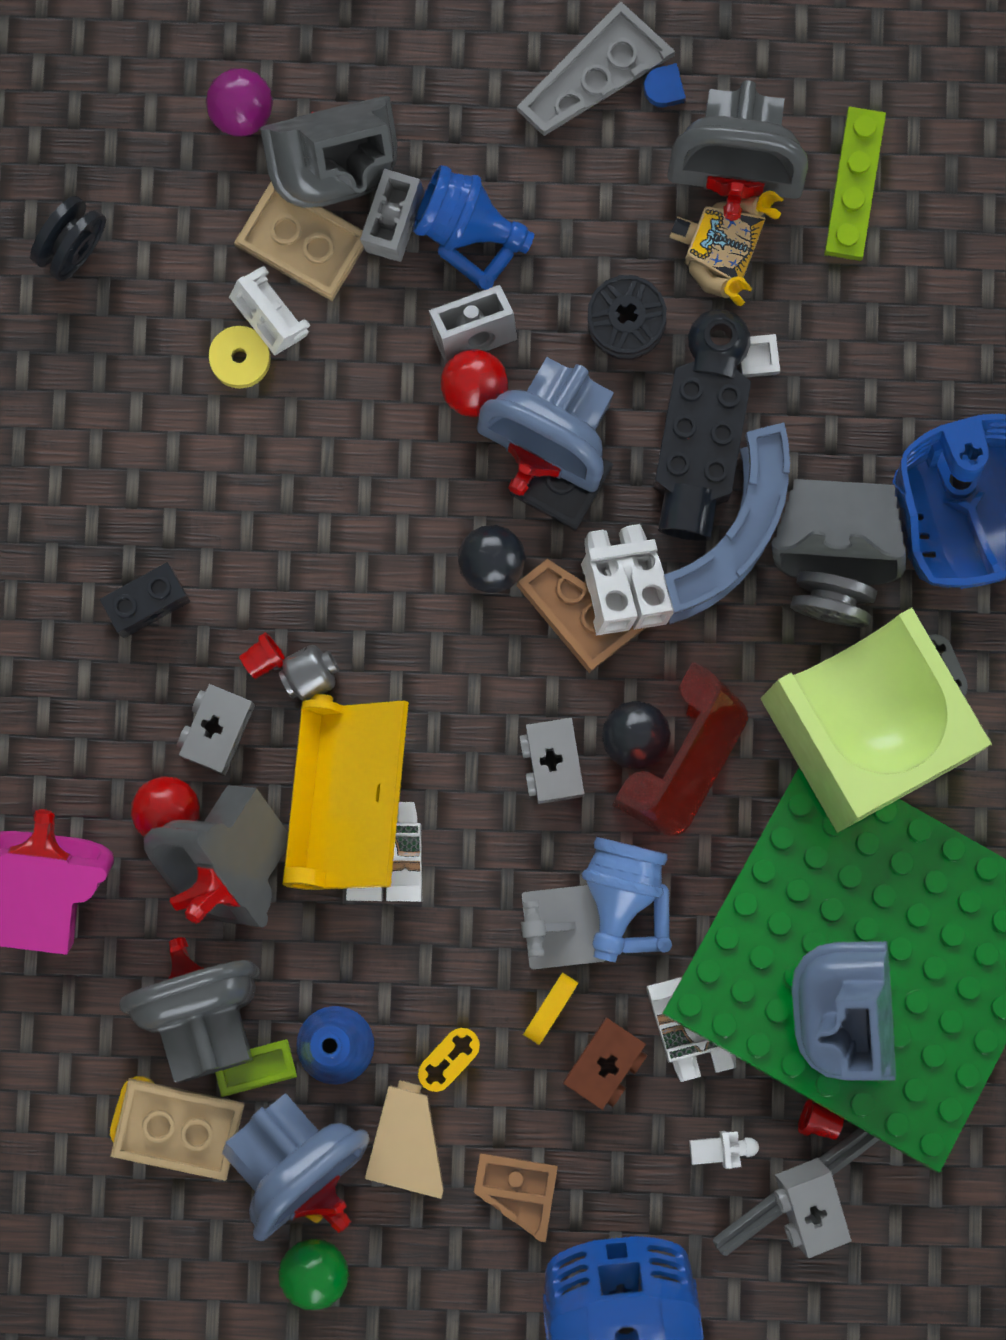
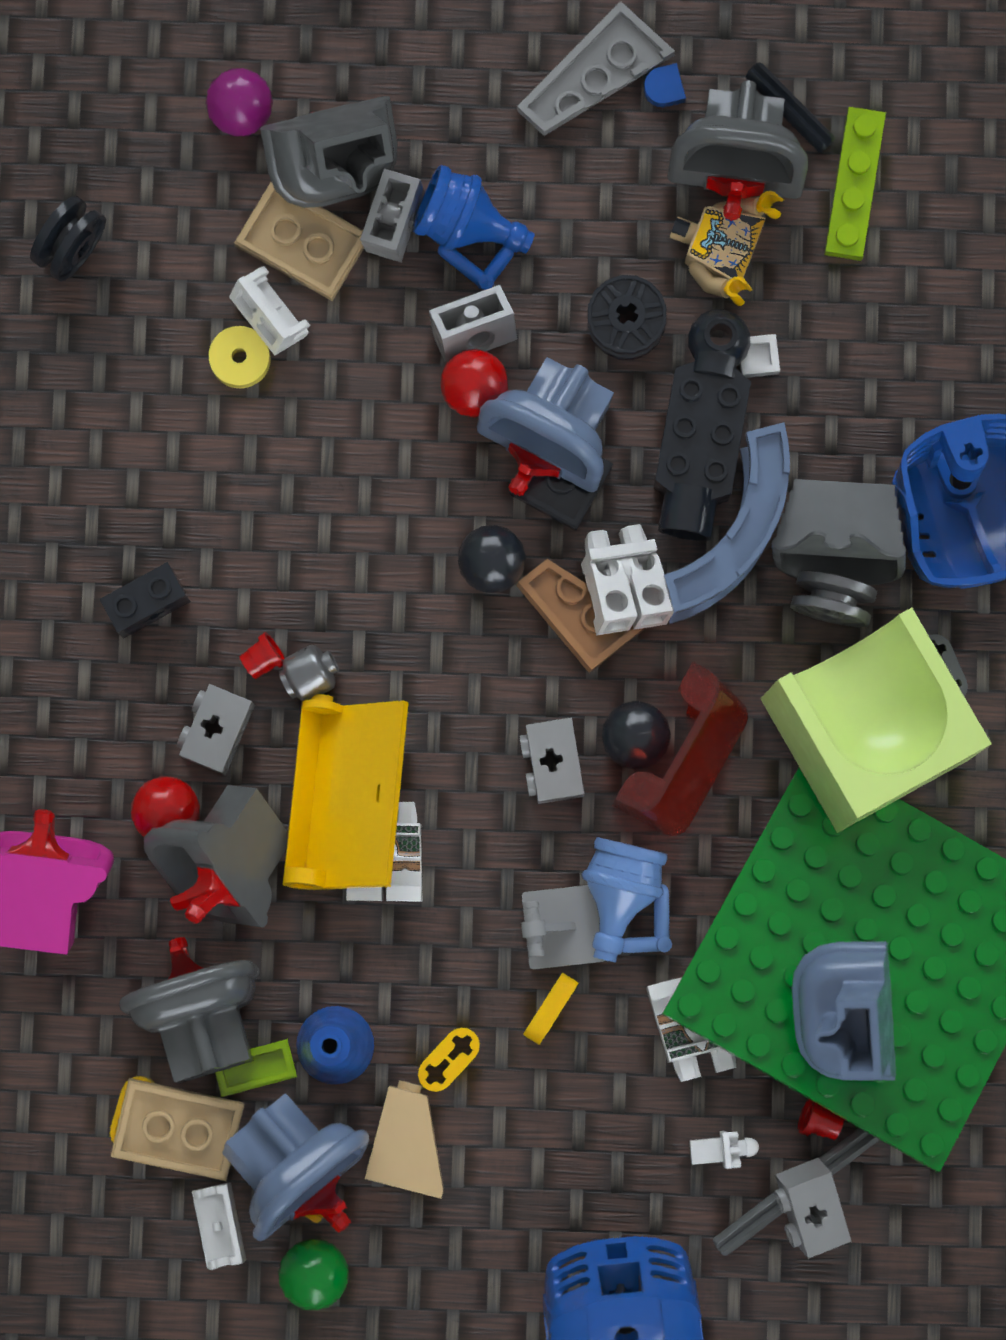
medium nougat wing [474,1153,558,1242] -> none
copper brick [563,1018,647,1110] -> none
none -> white hinge [192,1182,246,1270]
none -> black axle [746,62,835,153]

